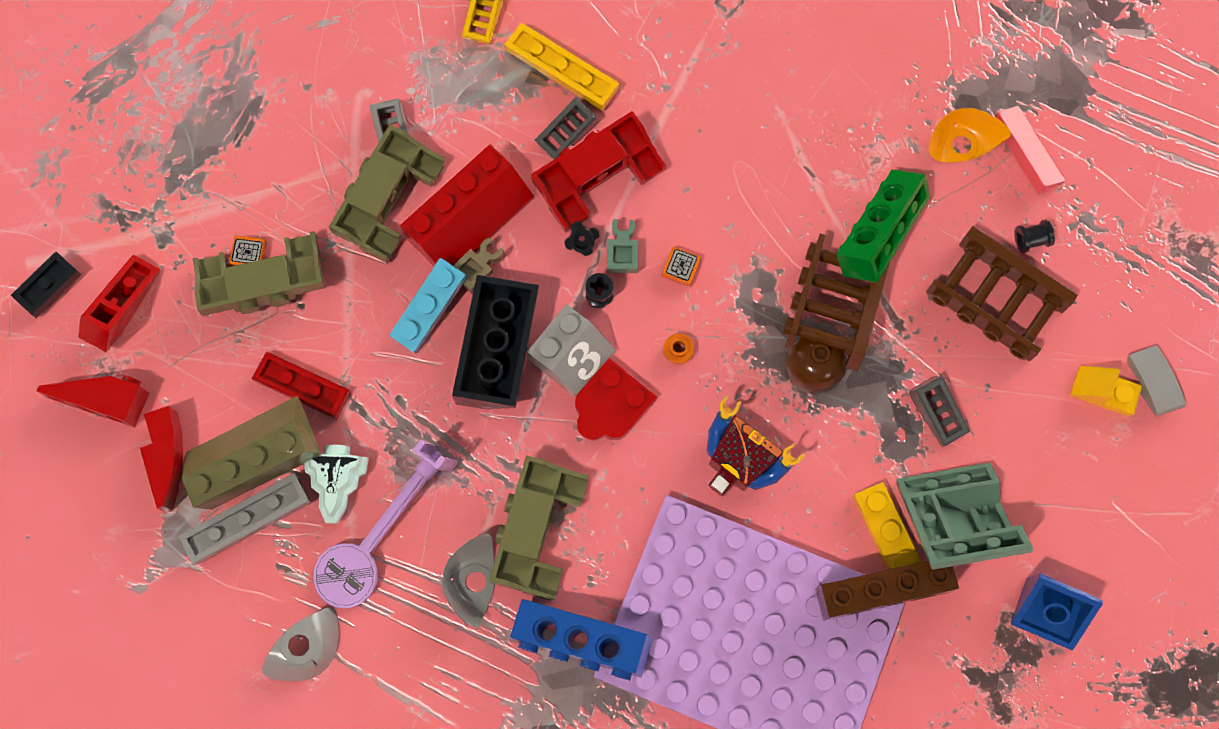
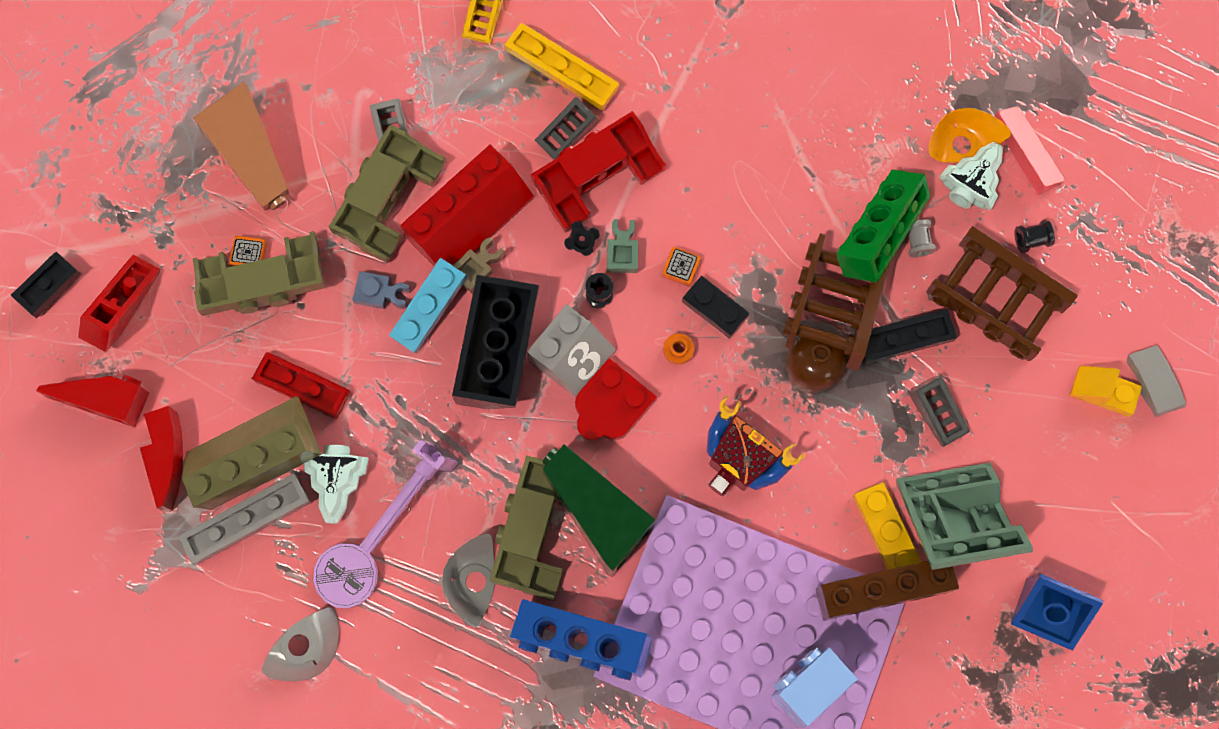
none -> nougat slope [193,81,289,211]
none -> sand blue plate [352,271,411,309]
none -> dark green slope [542,444,656,577]
none -> black plate [682,275,750,339]
none -> light blue brick [771,648,858,727]
none -> black plate [864,309,957,364]
none -> light grey bush [908,220,936,258]
none -> light aqua rock [939,142,1003,210]

